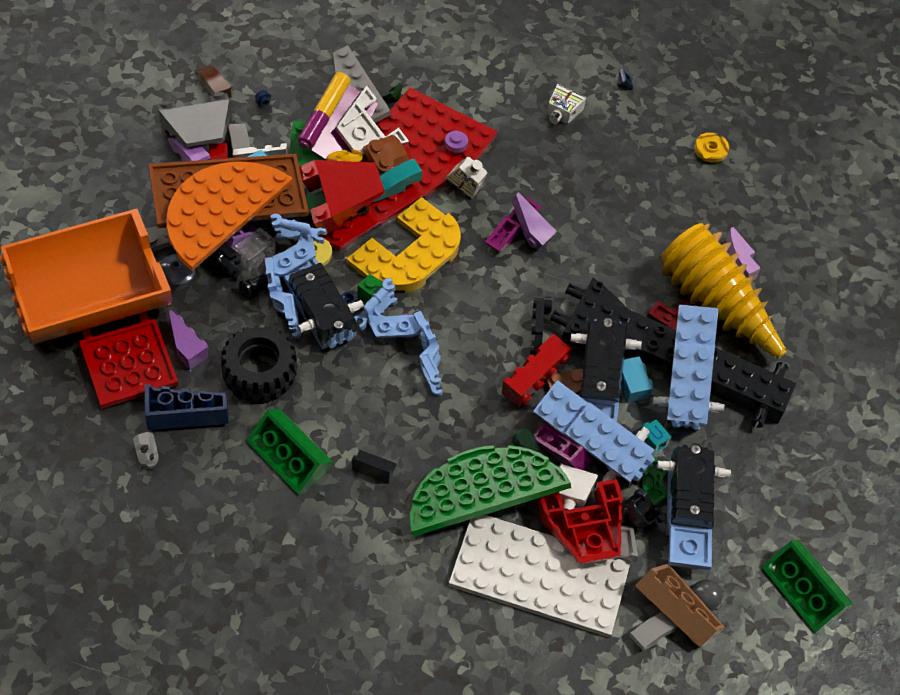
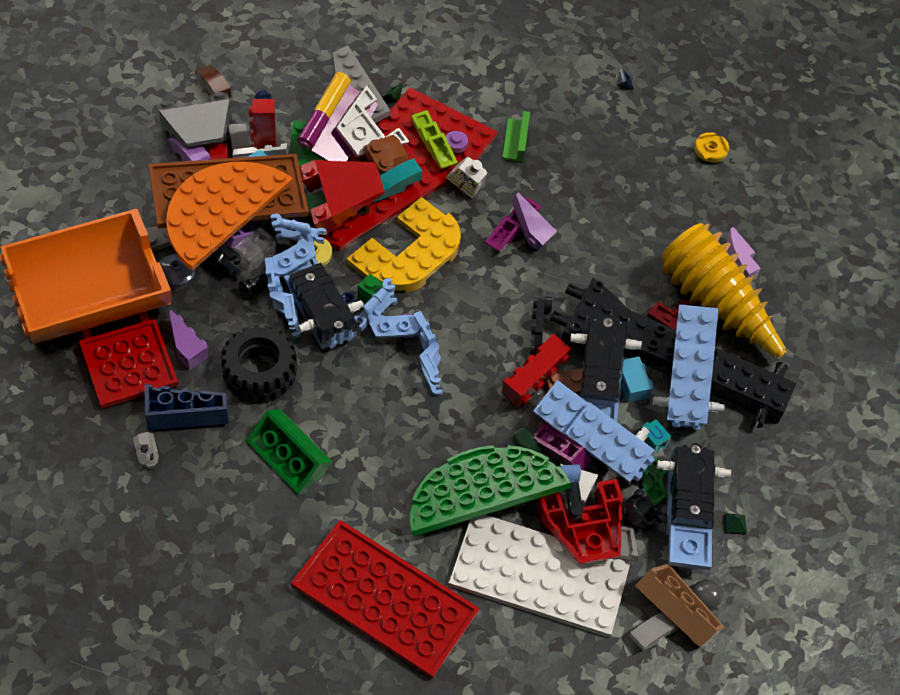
yellow plate [326,149,363,162] -> none
black panel [352,450,397,484] -> none
white torso [547,84,586,124] -> none
green slope [762,540,854,633] -> none
none -> red wedge [249,99,276,149]
none -> red plate [291,520,480,679]
none -> lime slope [411,110,458,169]
none -> bright green panel [502,111,530,162]
none -> black piece [560,464,583,520]
none -> dark green slope [725,513,747,534]

